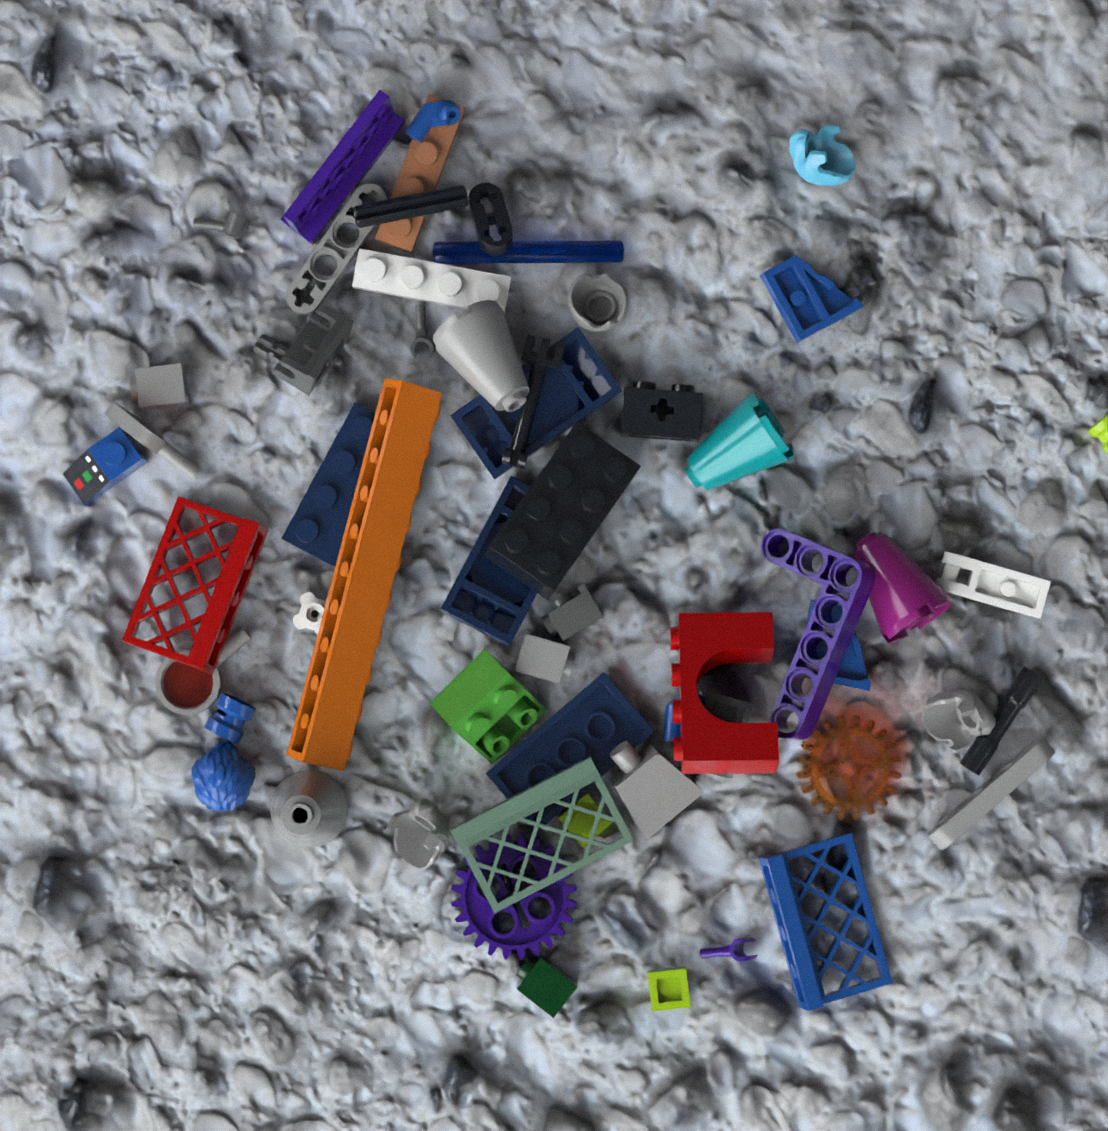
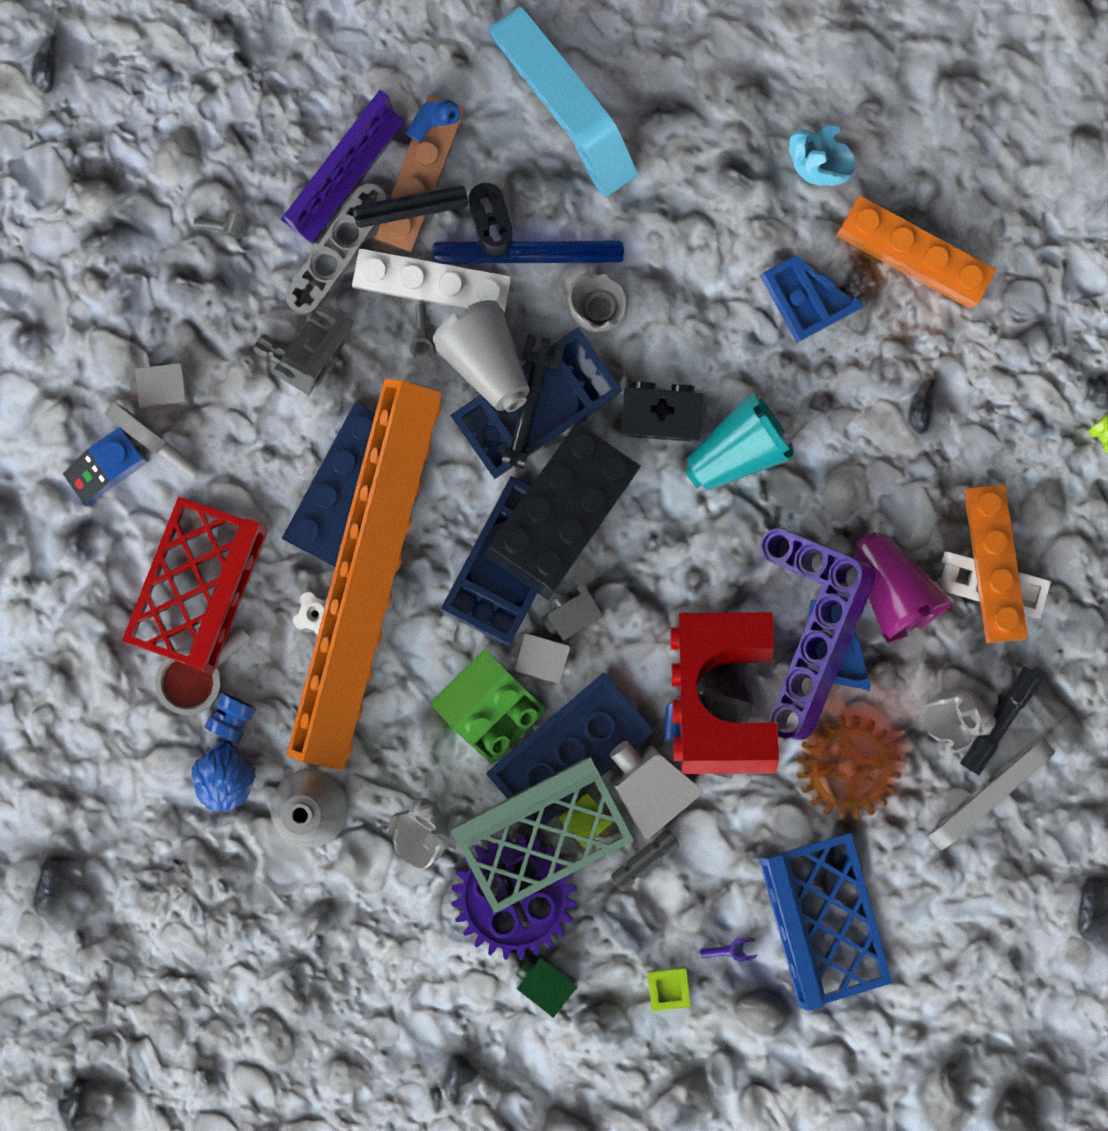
none -> medium azure beam [488,6,638,198]
none -> dark grey axle [611,830,680,891]
none -> orange brick [836,195,997,309]
none -> orange plate [964,484,1028,644]

